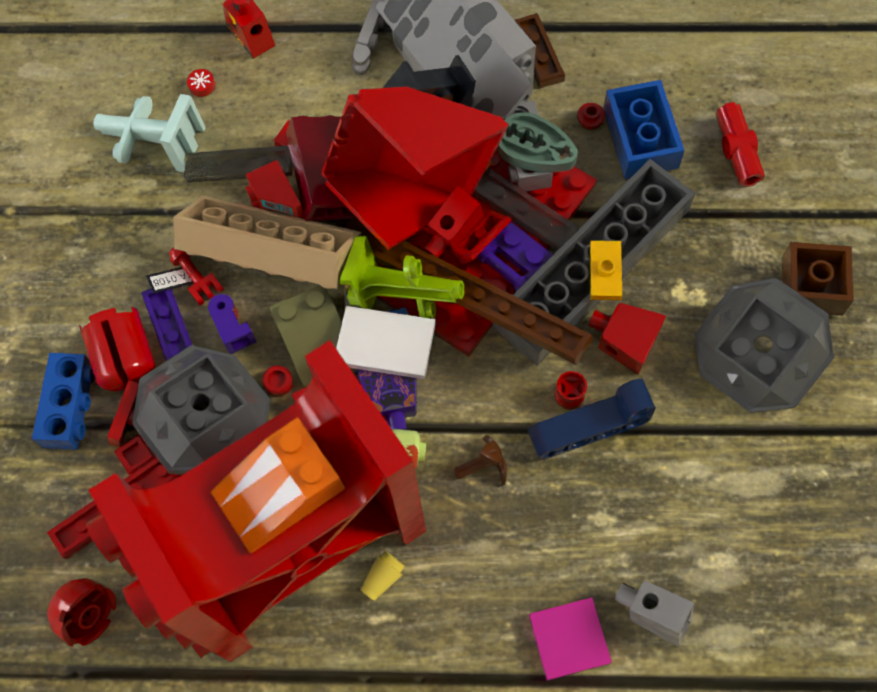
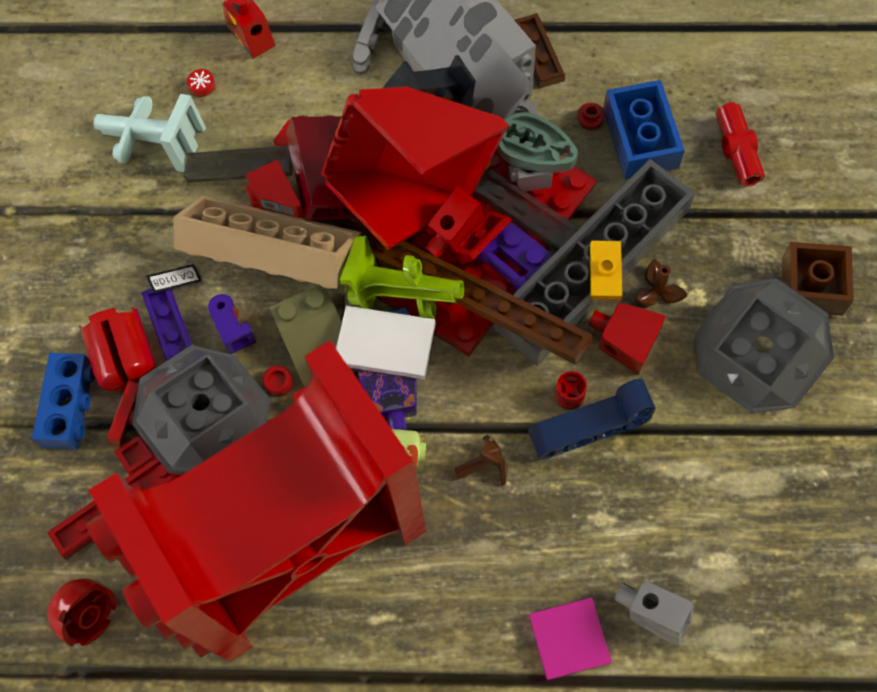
red hinge [169,248,224,306] -> none
orange slope [211,417,346,554] -> none
light yellow cone [360,551,405,601] -> none
none -> reddish brown plant [636,259,688,306]

